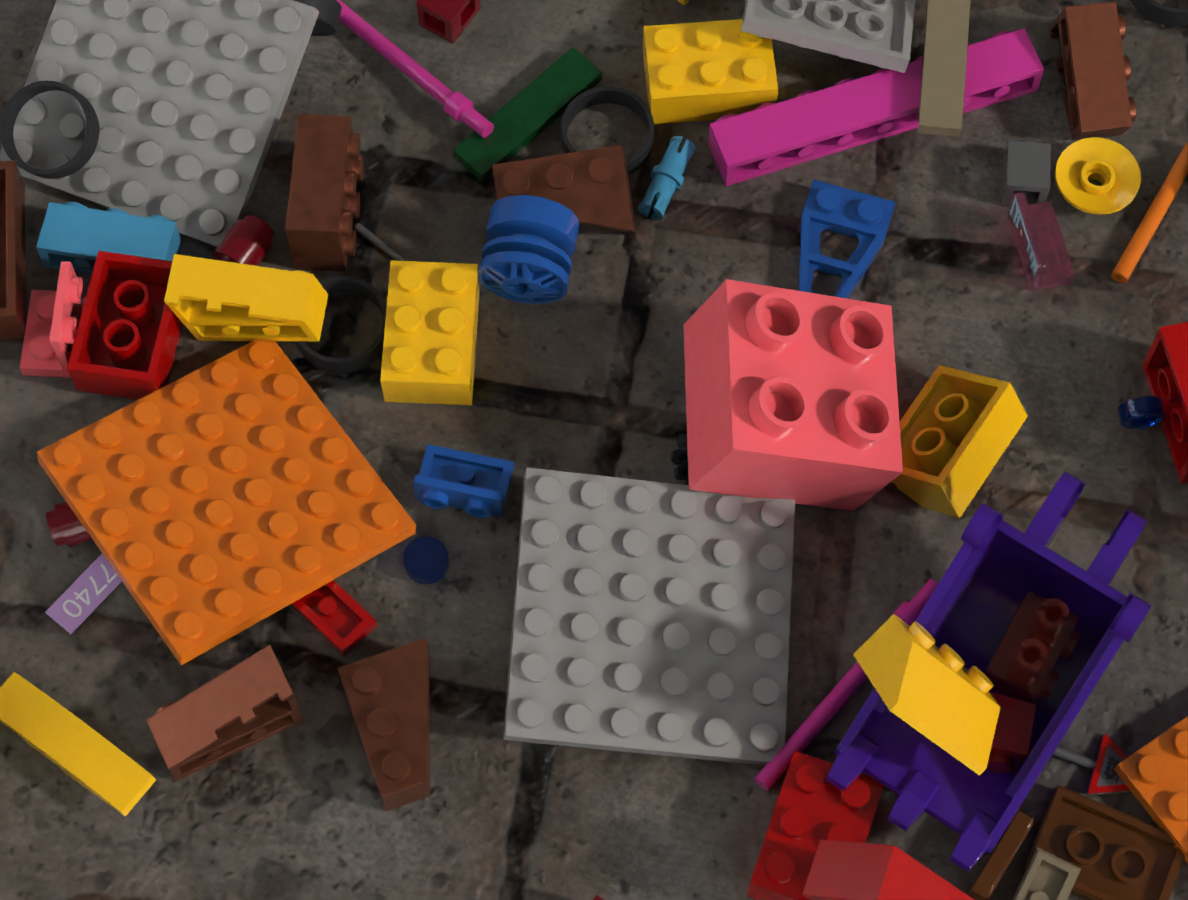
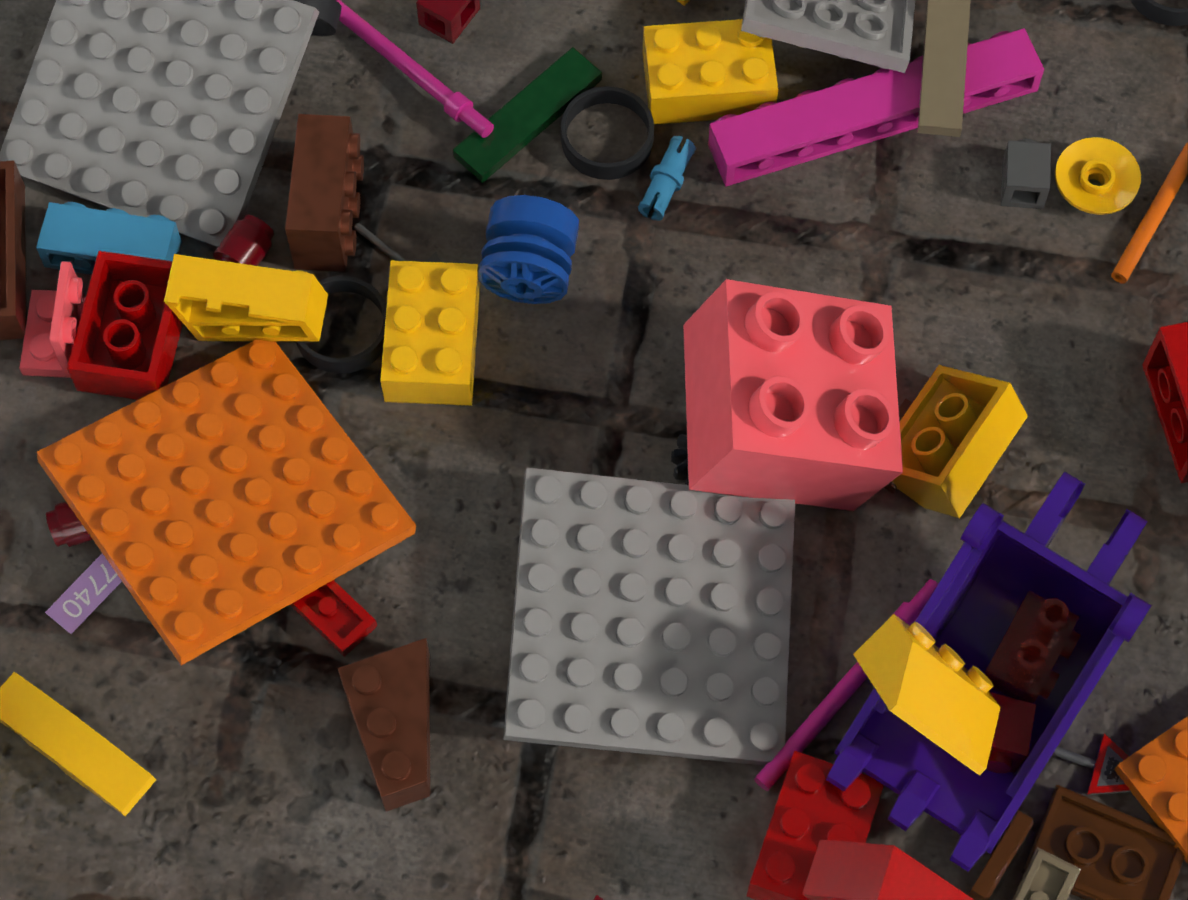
black tyre [0,81,99,179] -> none
copper wedge [146,645,303,782] -> none
clear blue tile [403,536,449,584] -> none
blue bracket [413,444,515,518] -> none
copper wedge [492,145,636,234] -> none
blue plate [798,179,896,299] -> none
clear pink panel [1007,192,1075,291] -> none
copper wedge [1048,1,1136,140] -> none
clear blue tile [1117,396,1165,429] -> none

